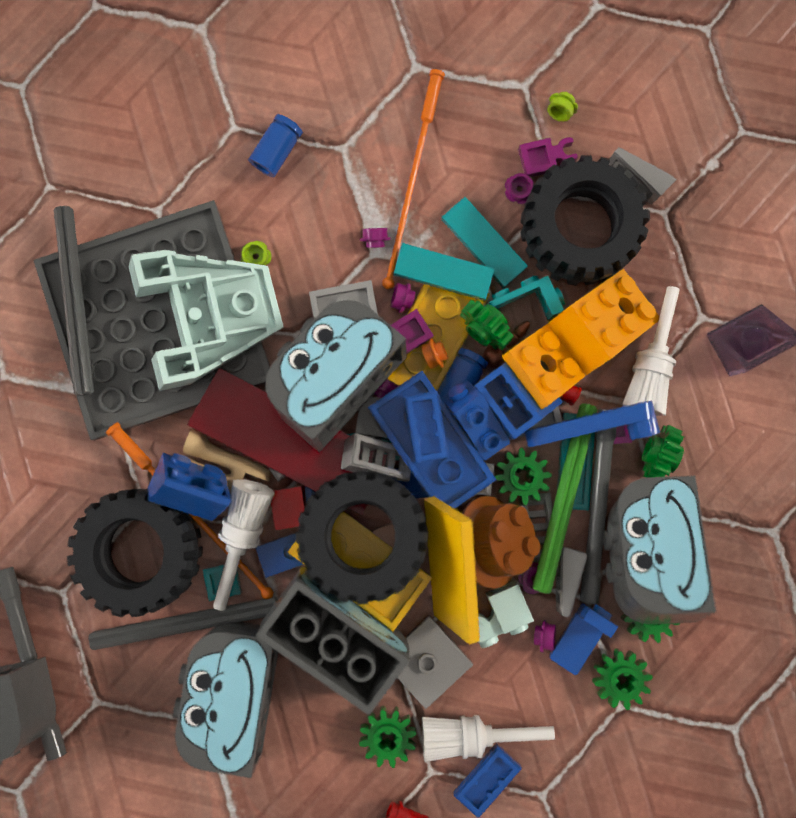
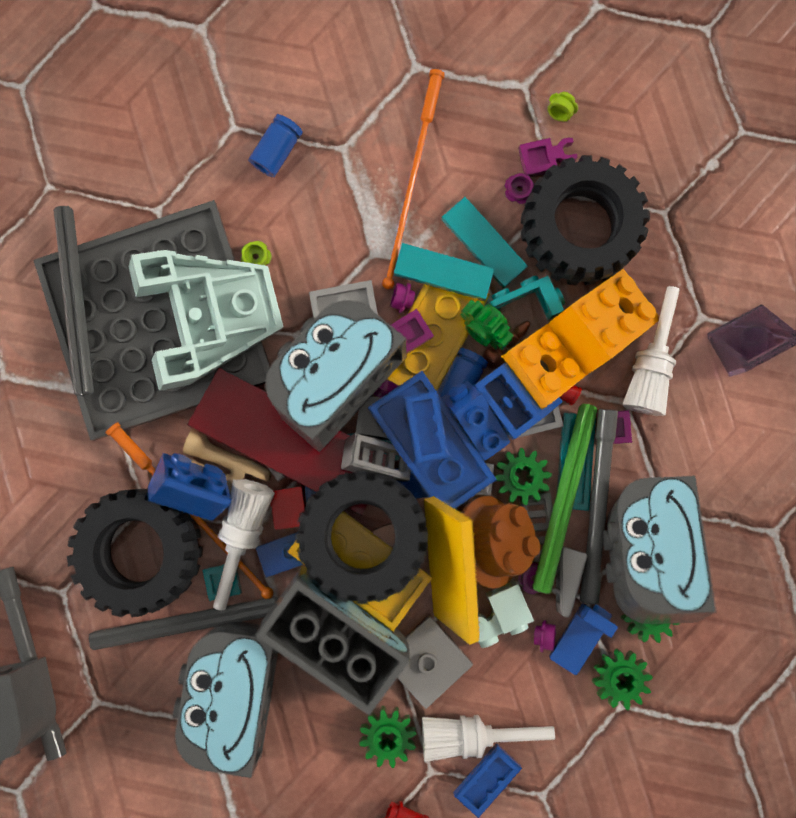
magenta plate [360,228,391,248] -> none
orange plate [421,338,448,369] -> none
blue beam [524,400,660,447] -> none
light grey slope [609,147,677,204] -> none
green gear [642,425,684,478] -> none

